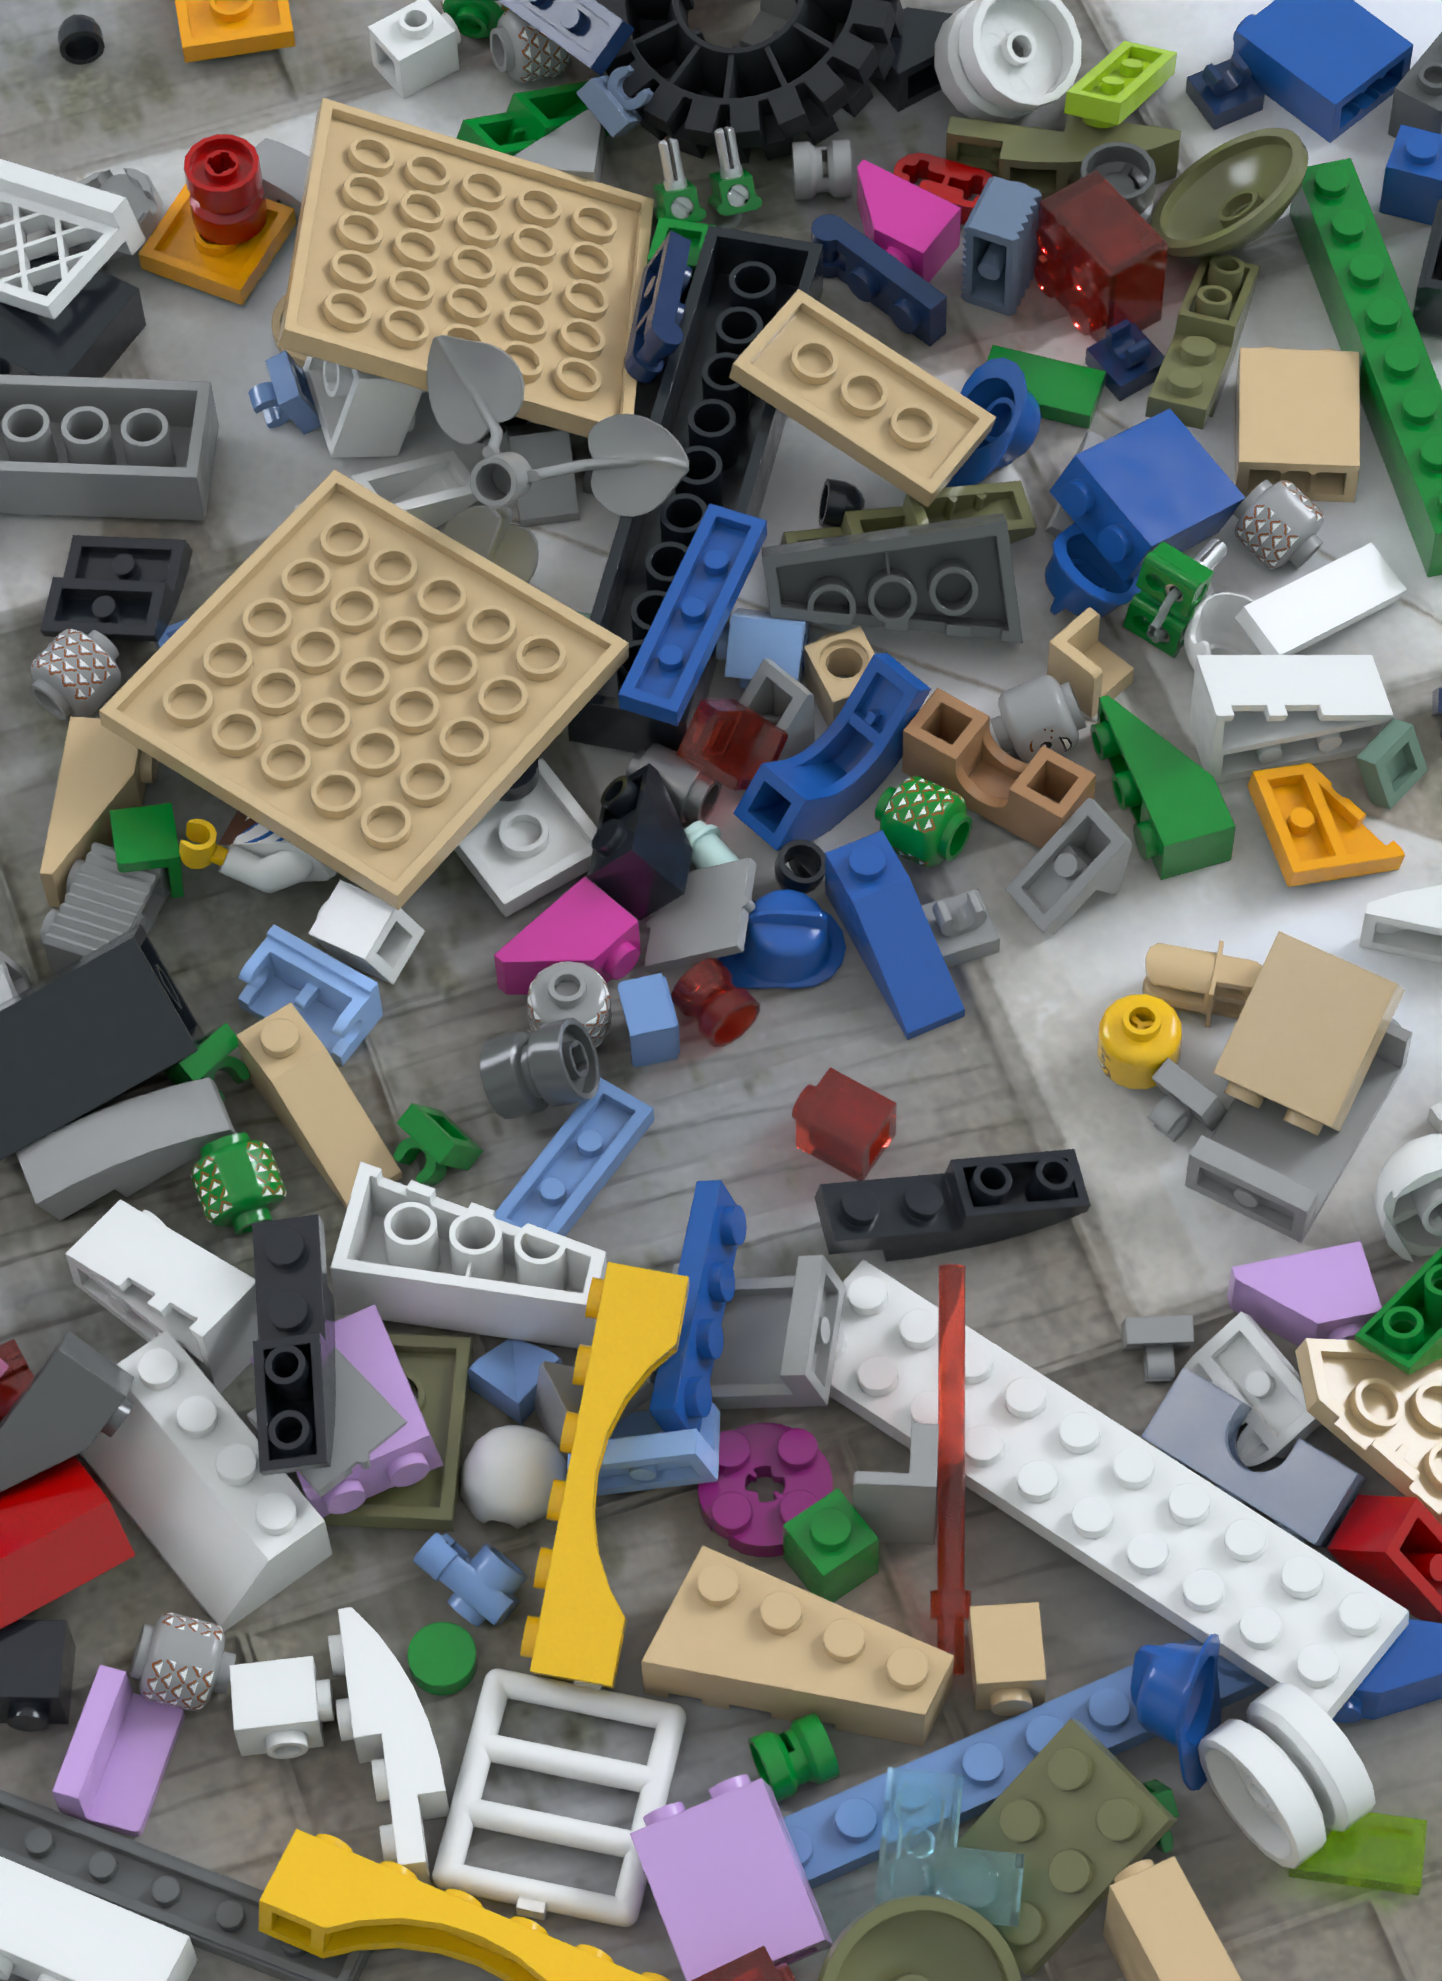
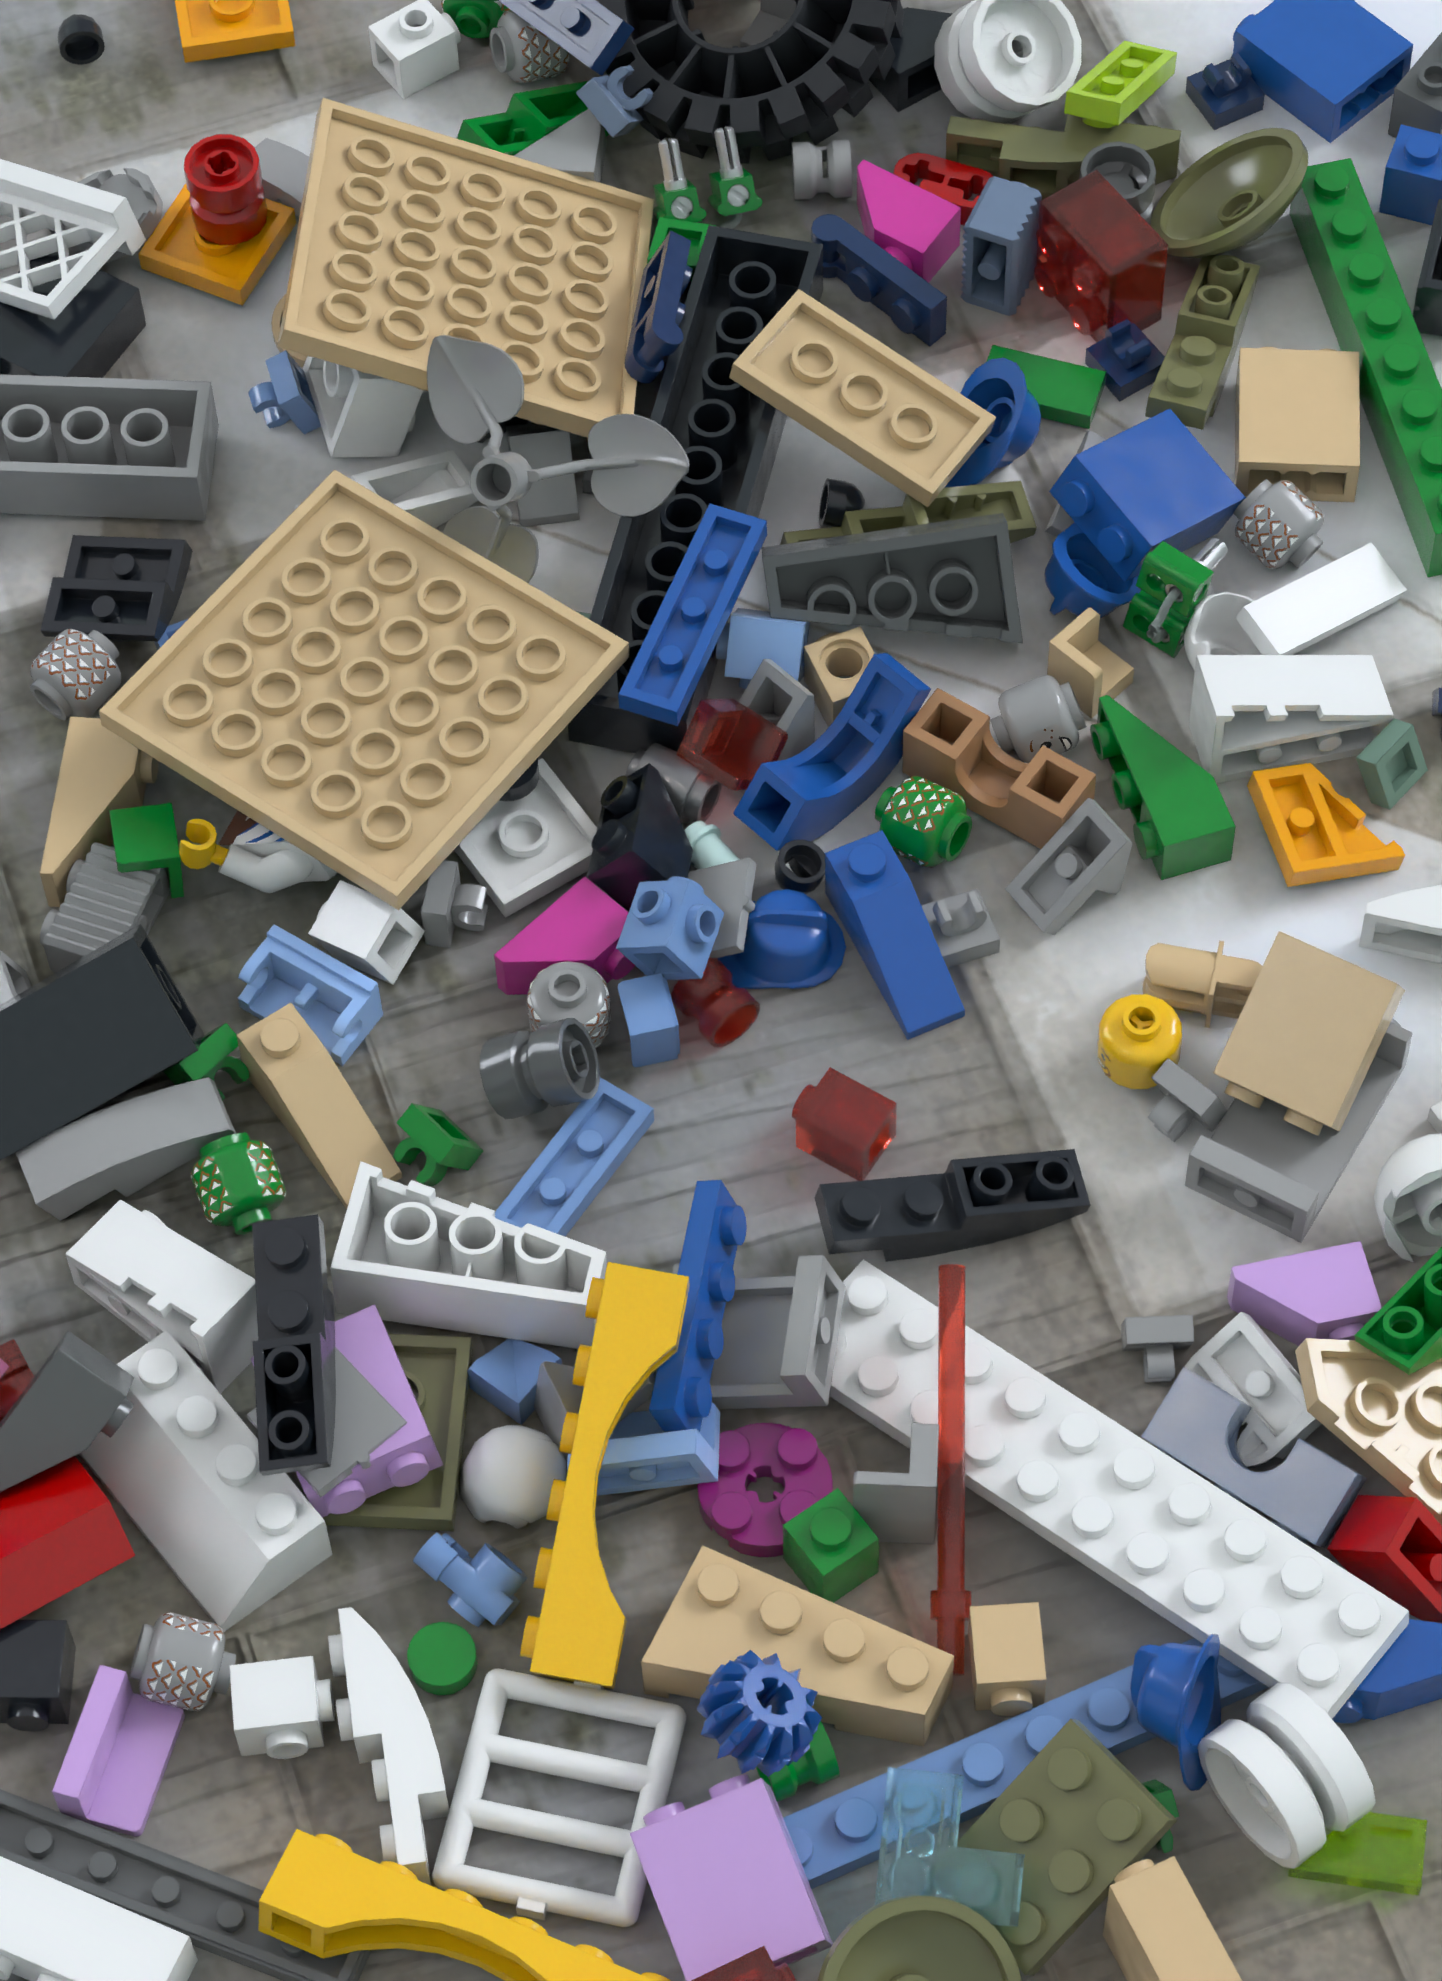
none -> light grey tile [421,860,489,948]
none -> medium blue brick [616,876,724,980]
none -> blue gear [696,1650,823,1777]

